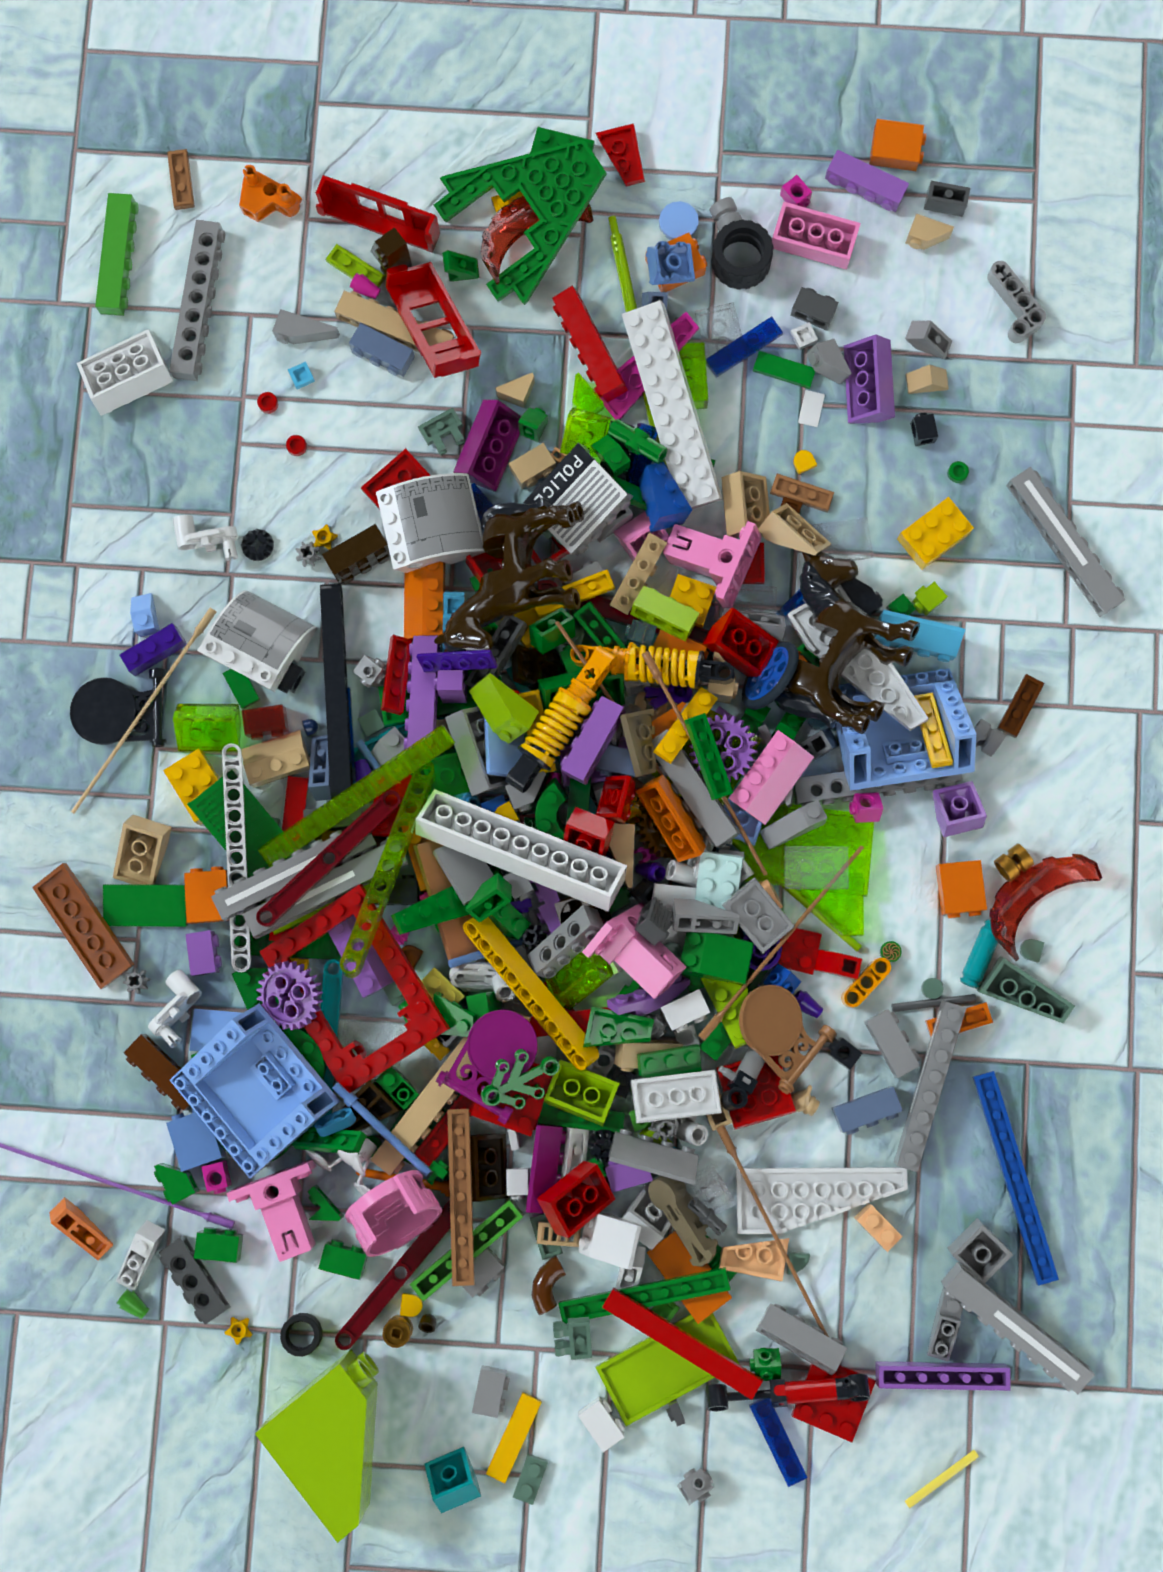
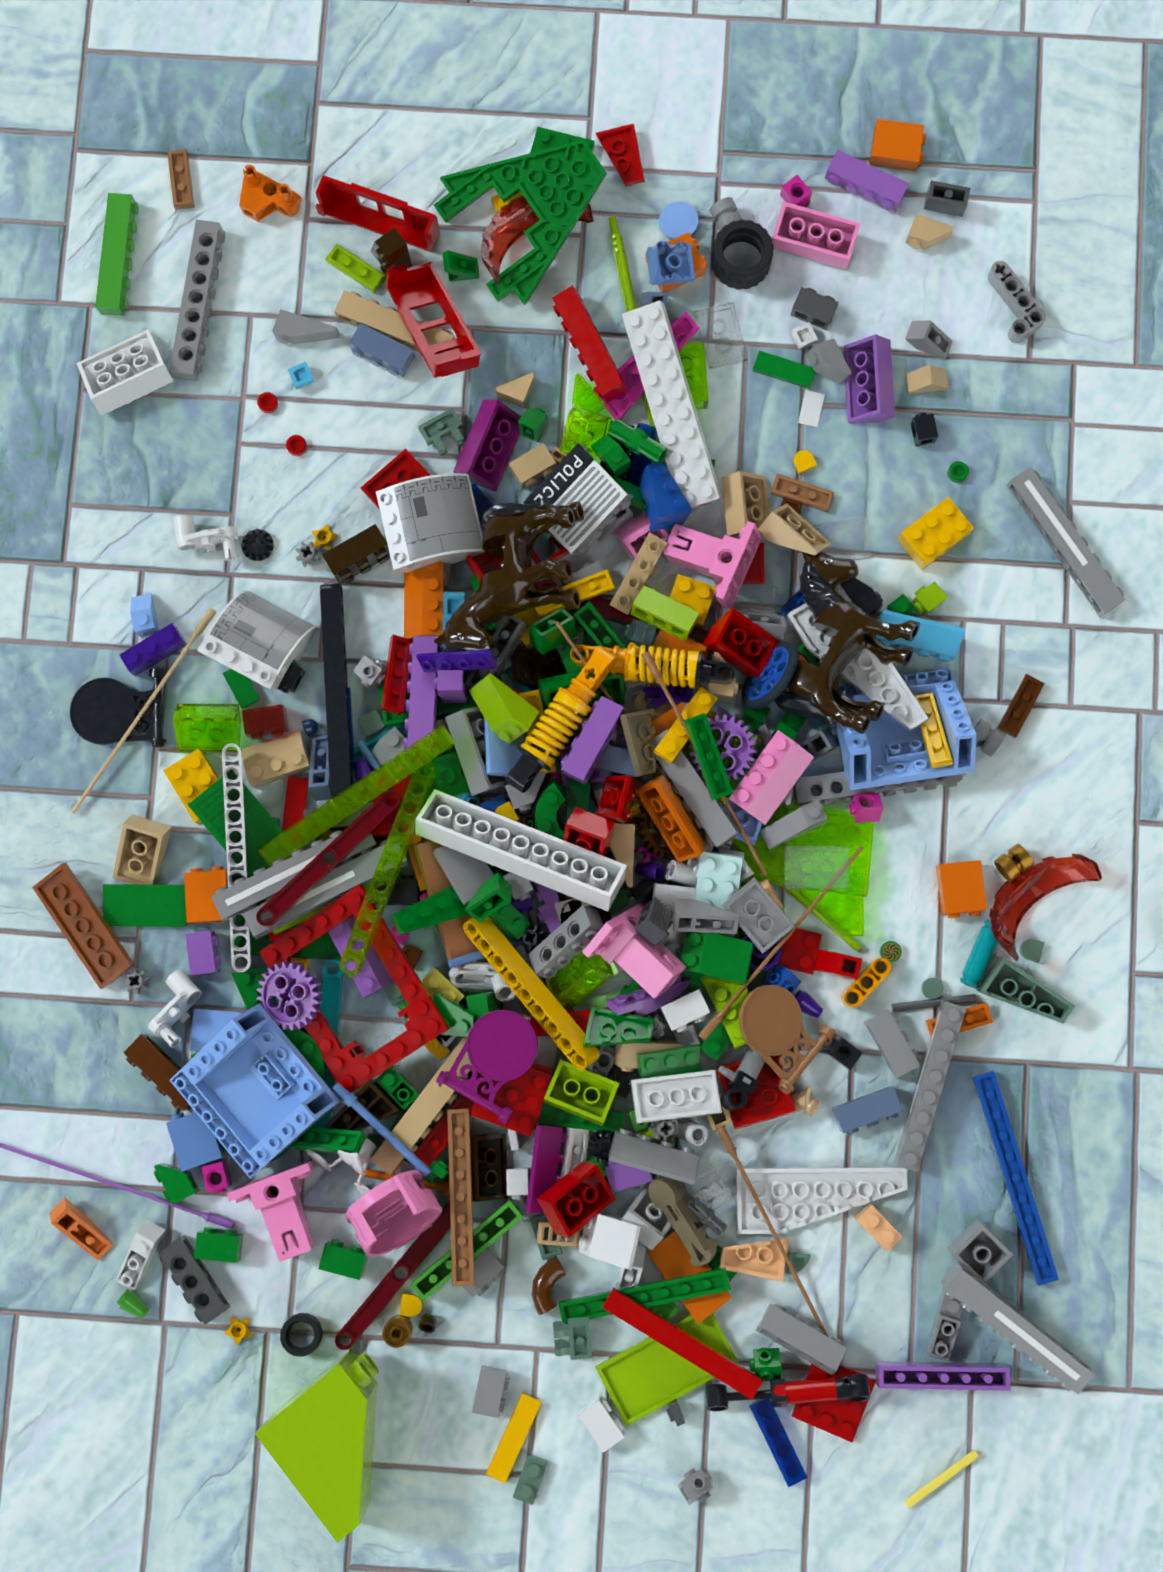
green slope [307,1184,344,1221] -> none
dark azure beam [314,1108,356,1137] -> none
dark pink cone [350,273,381,300] -> none
teal slope [424,1447,481,1514] -> none
green plant [481,1049,560,1109] -> none
clear blue plate [705,316,783,378] -> none
medium lavender slope [932,781,987,837] -> none

